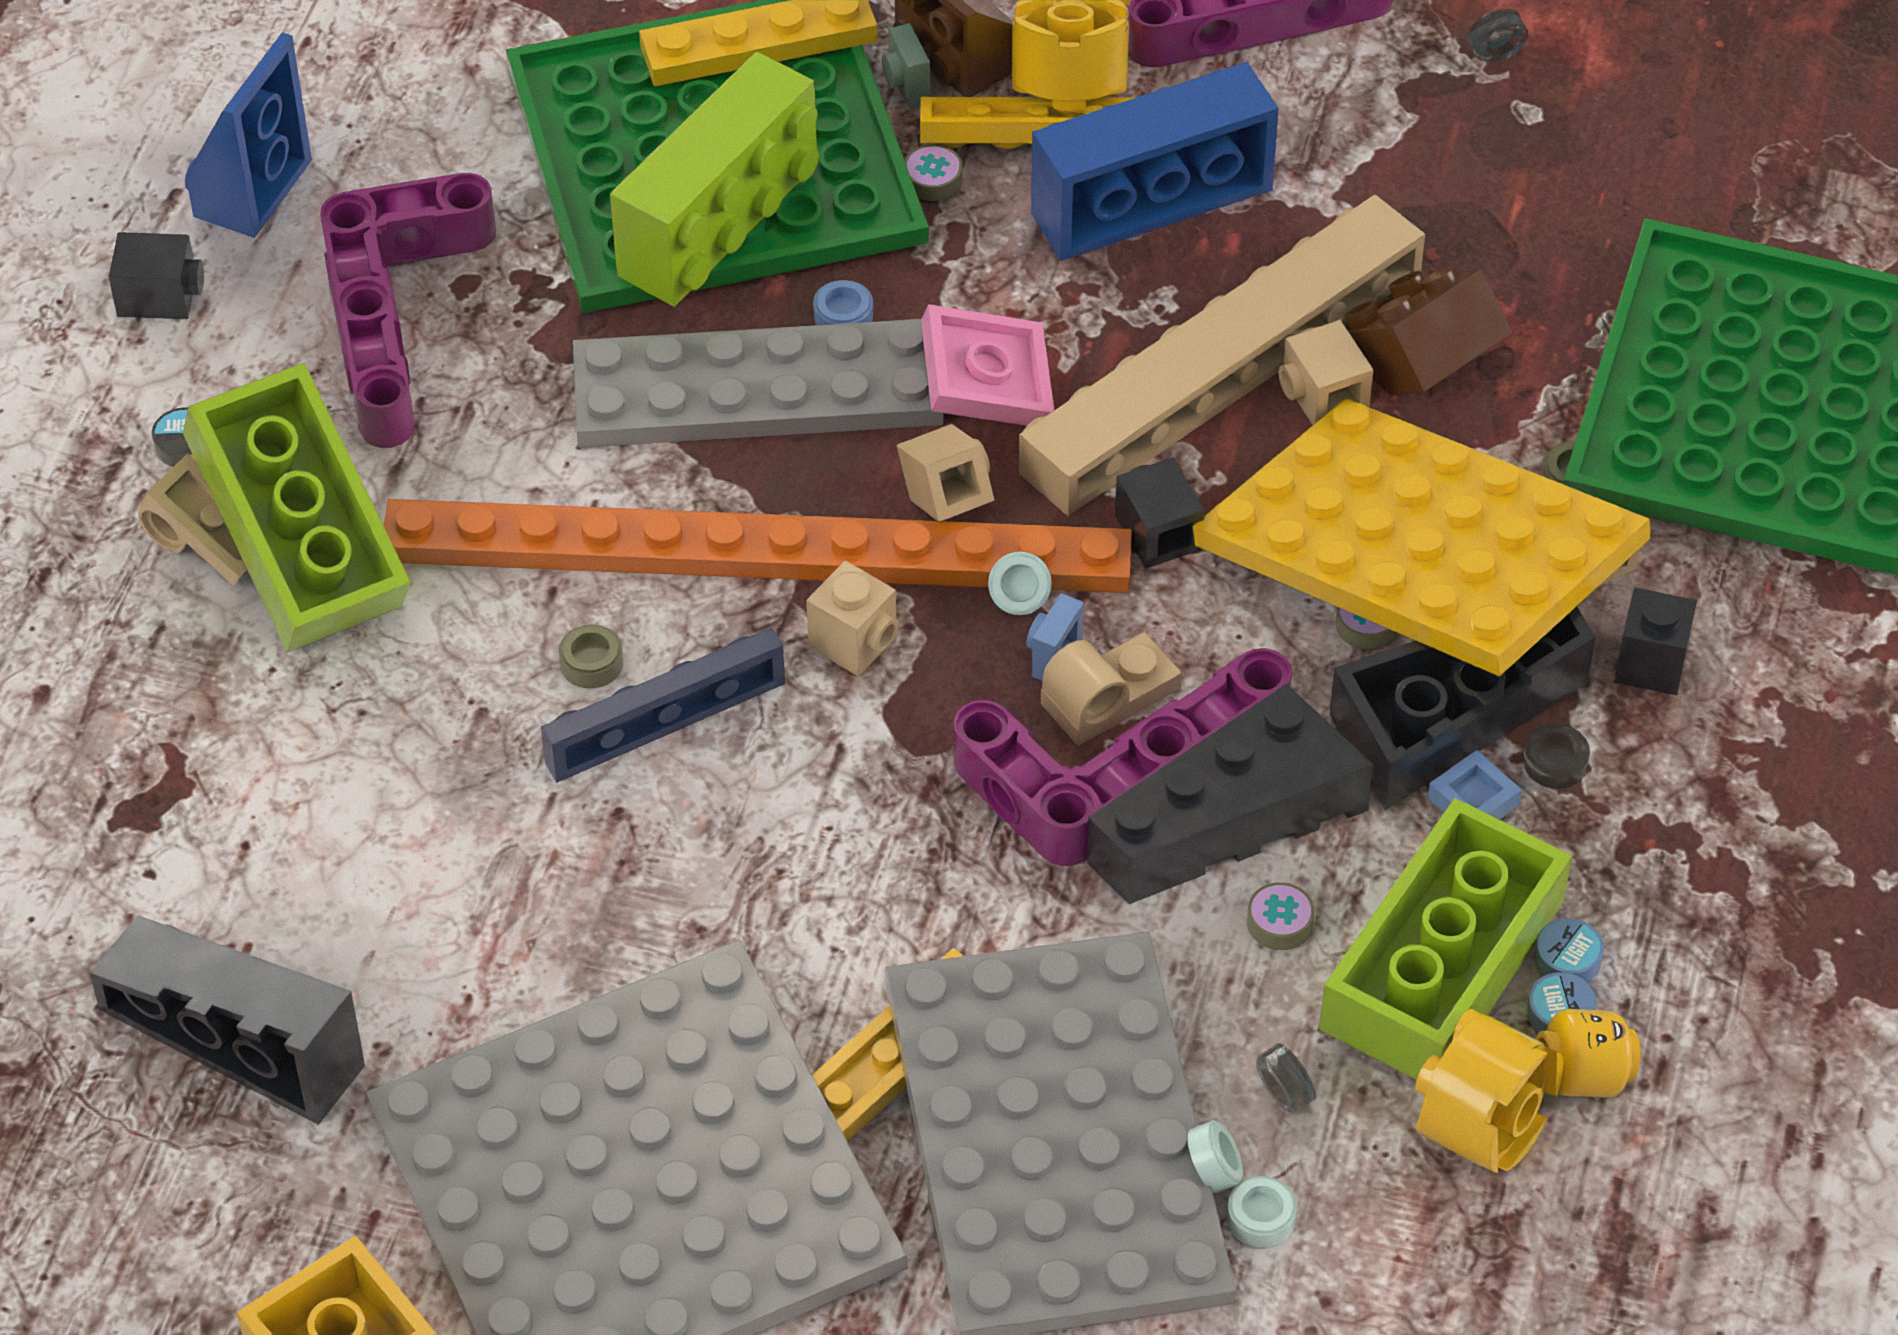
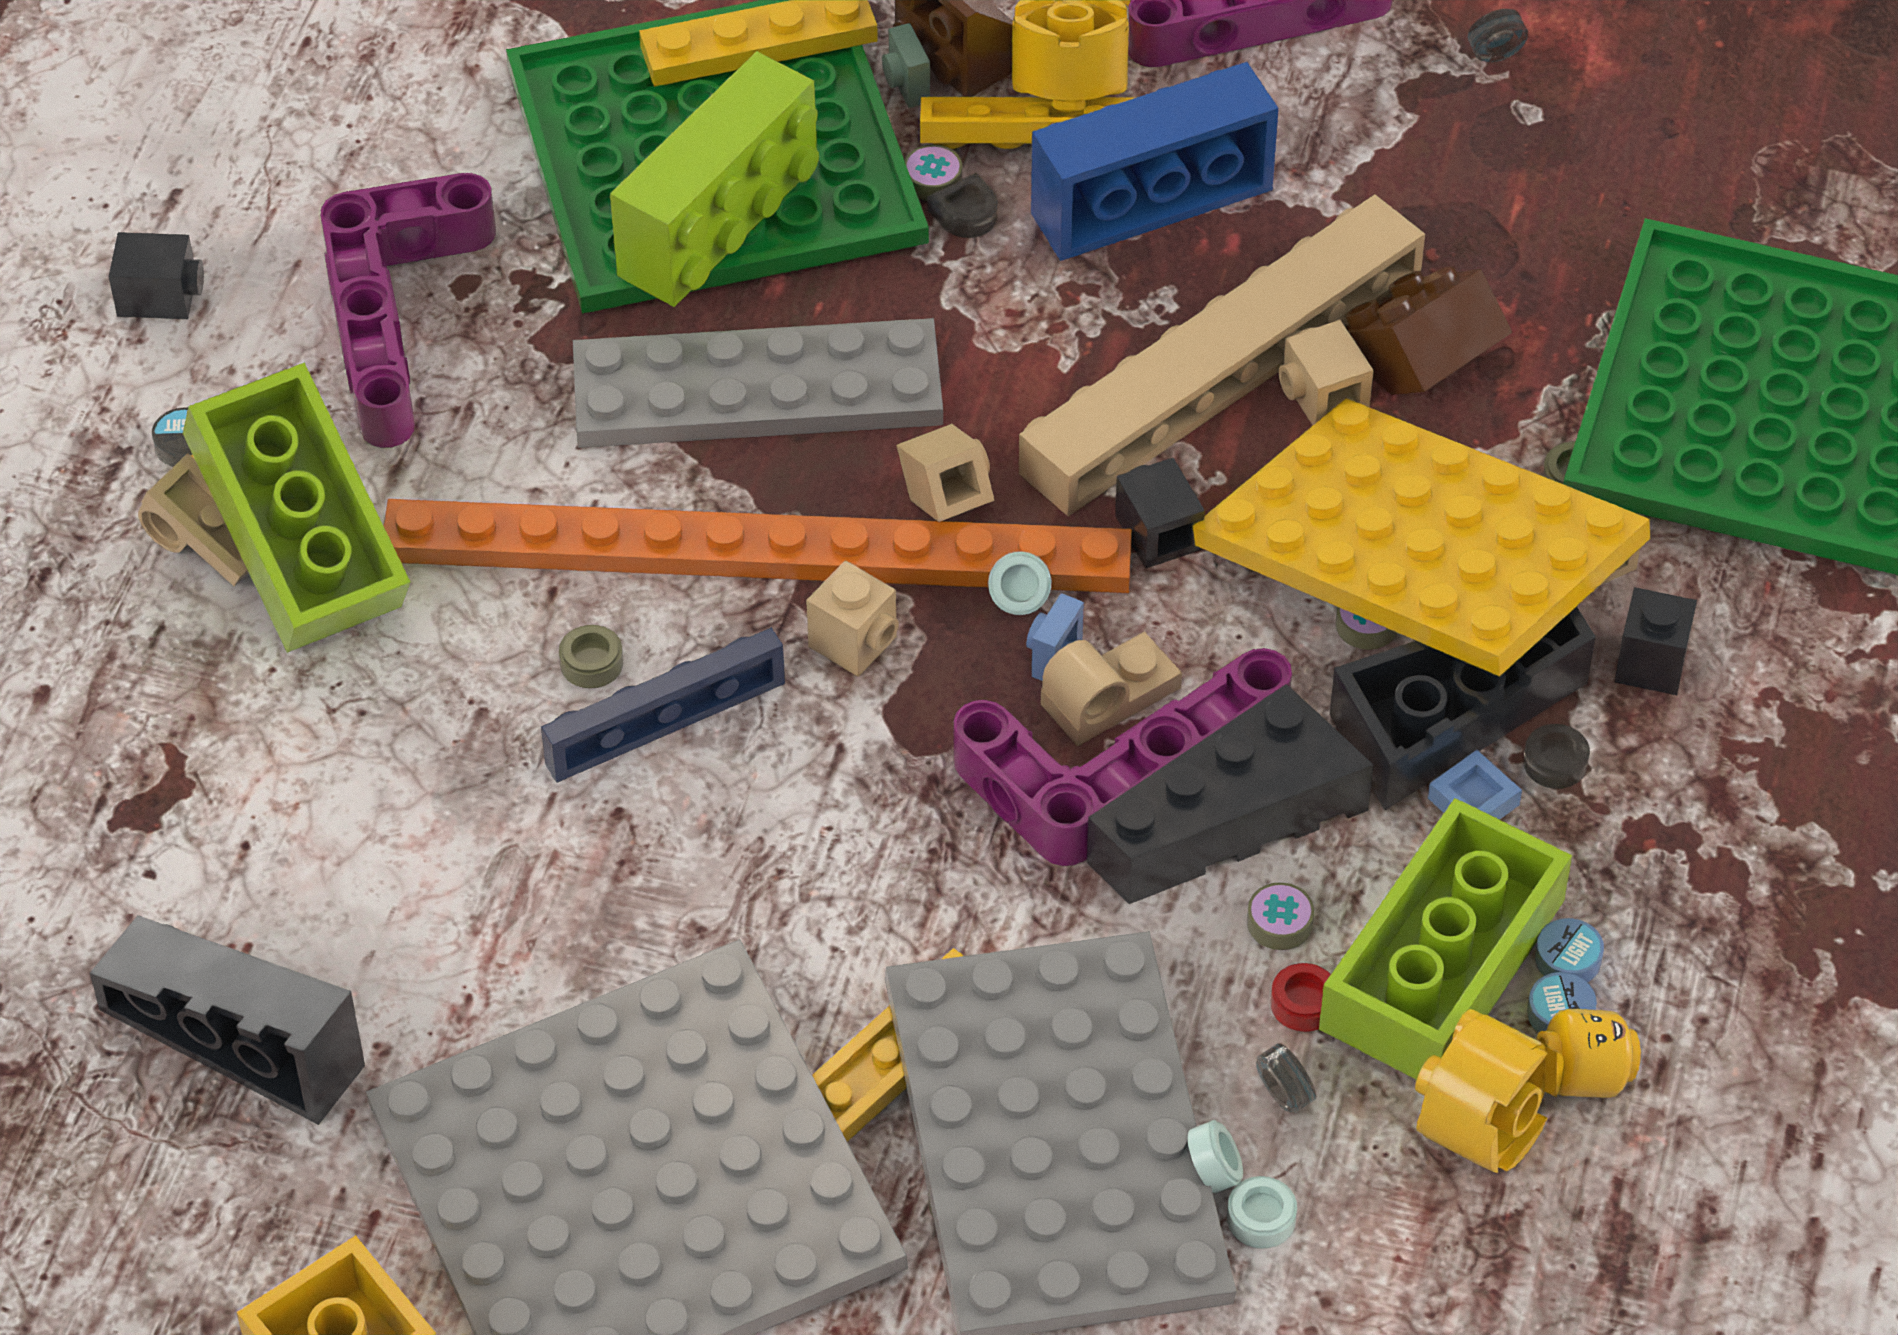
blue slope [185,32,312,238] -> none
medium blue tile [813,280,873,325] -> none
bright pink plate [921,304,1054,426] -> none
none -> clear smoke tile [927,173,998,238]
none -> red tile [1270,963,1331,1032]

